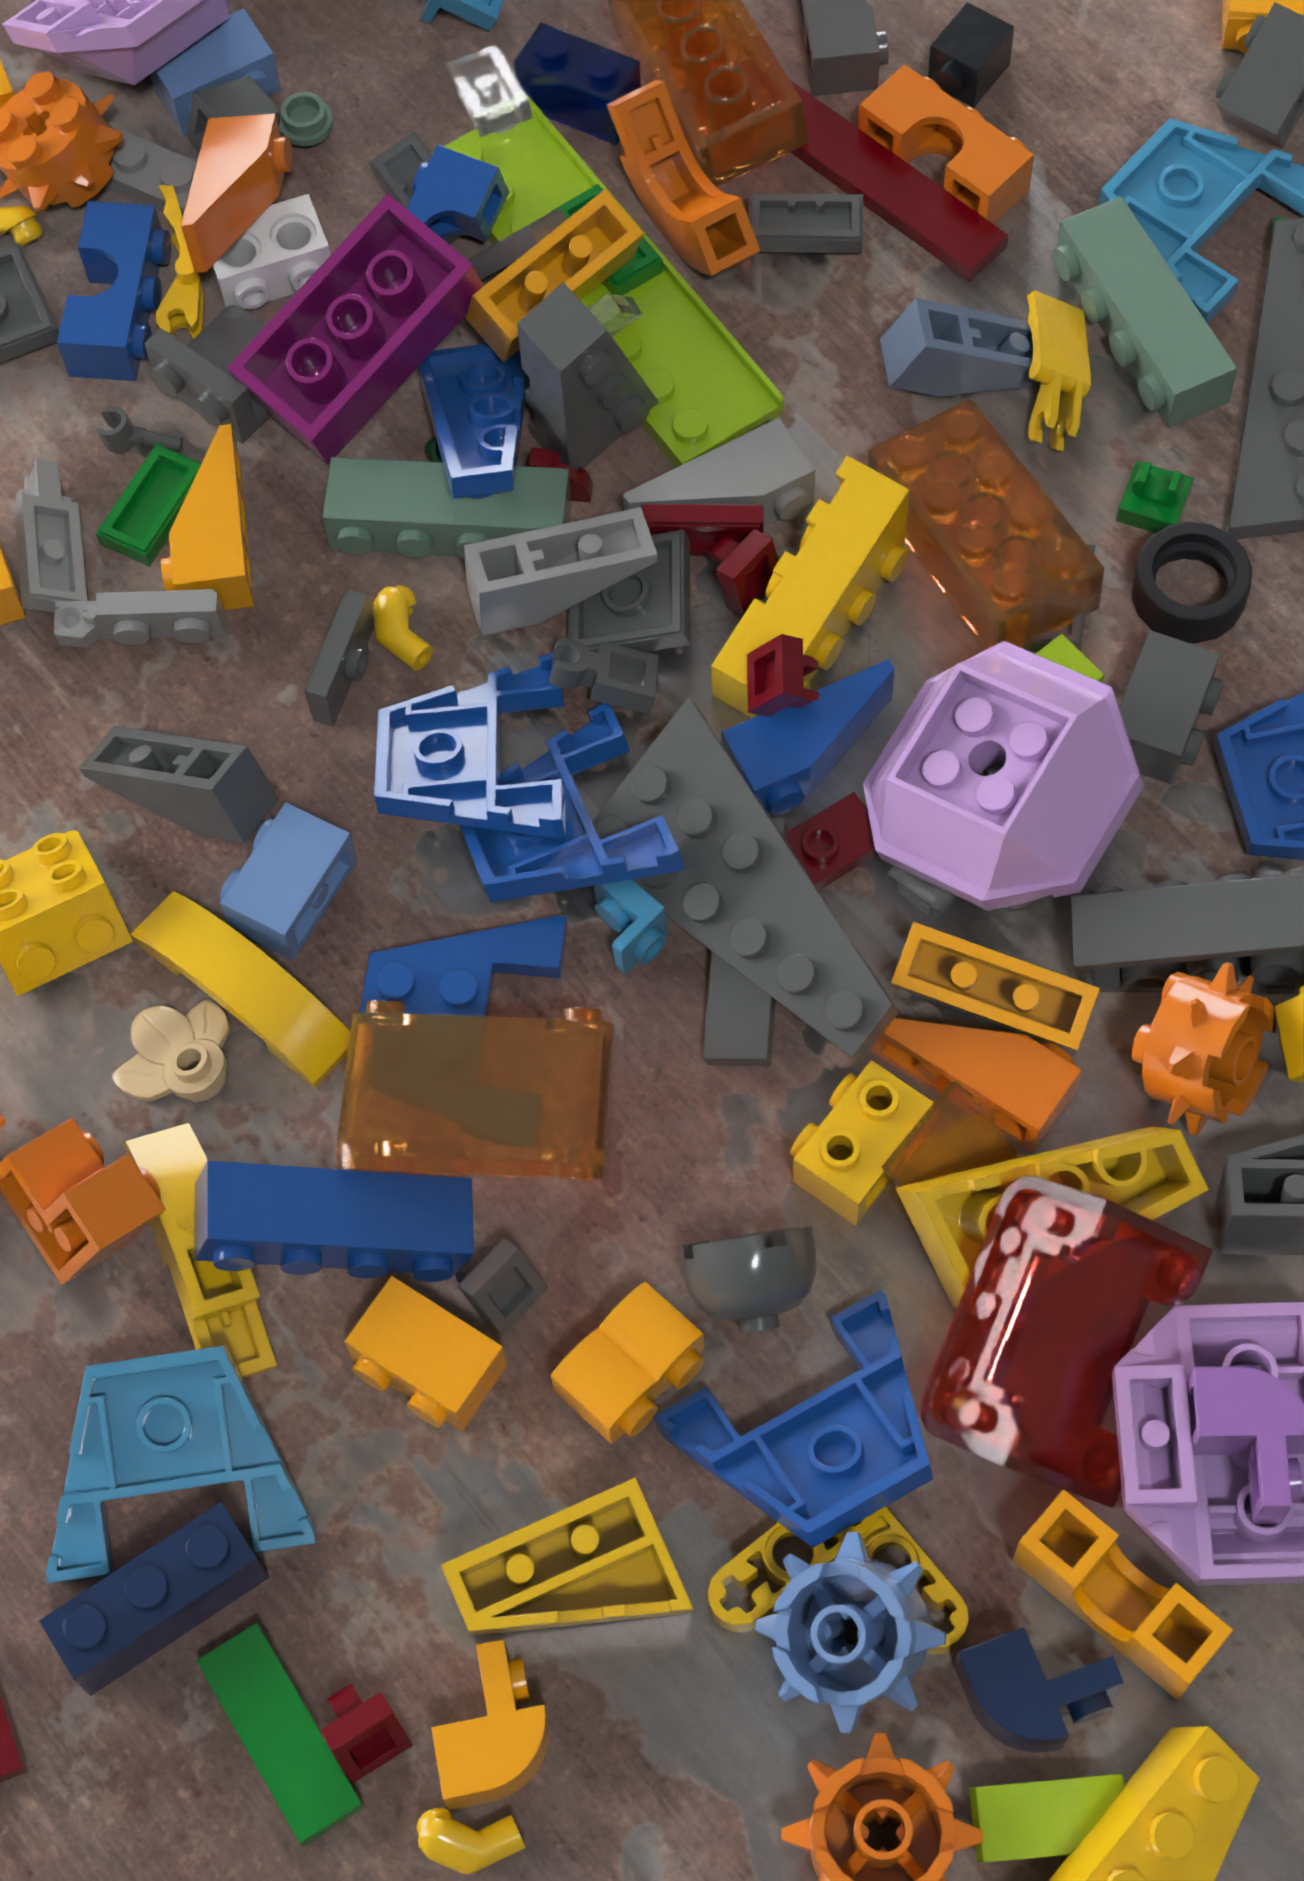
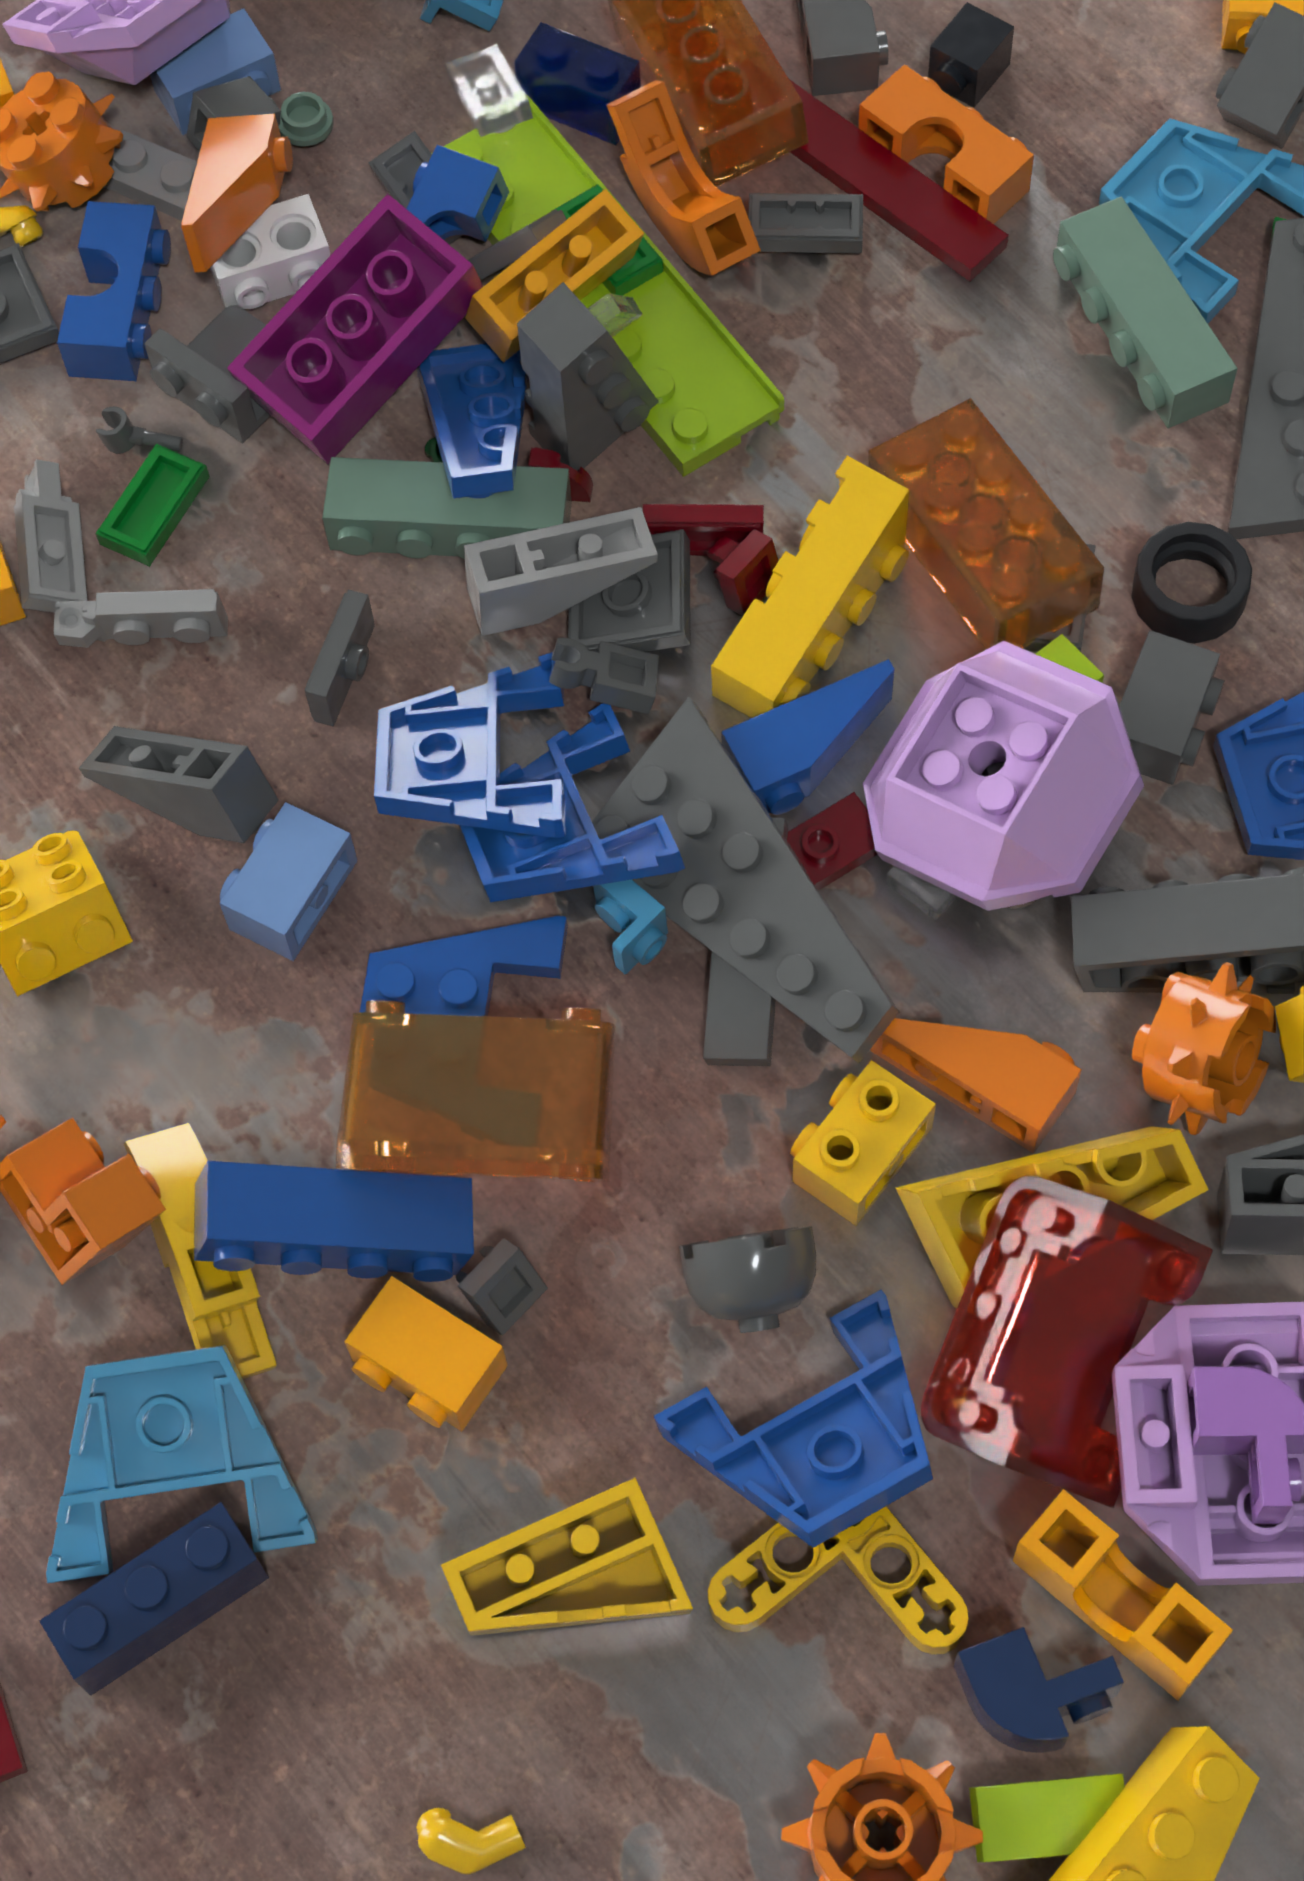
tan plate [112,999,230,1102] -> none
yellow slope [130,891,355,1089] -> none
yellow arm [156,185,206,340] -> none
light orange slope [161,424,254,610] -> none
green tile [196,1623,365,1847] -> none
dark red tile [319,1683,413,1784] -> none
yellow arm [373,585,434,671] -> none
light orange brick [431,1639,550,1811] -> none
light orange brick [550,1281,705,1444] -> none
light grey slope [623,418,816,527] -> none
dark red tile [747,634,819,717] -> none
medium blue brick [755,1532,946,1733] -> none
sand blue slope [880,298,1041,397] -> none
clear orange piece [881,1082,1021,1187] -> none
light orange brick [891,922,1100,1053] -> none
yellow arm [1027,290,1091,452] -> none
green tile [1116,461,1194,533] -> none

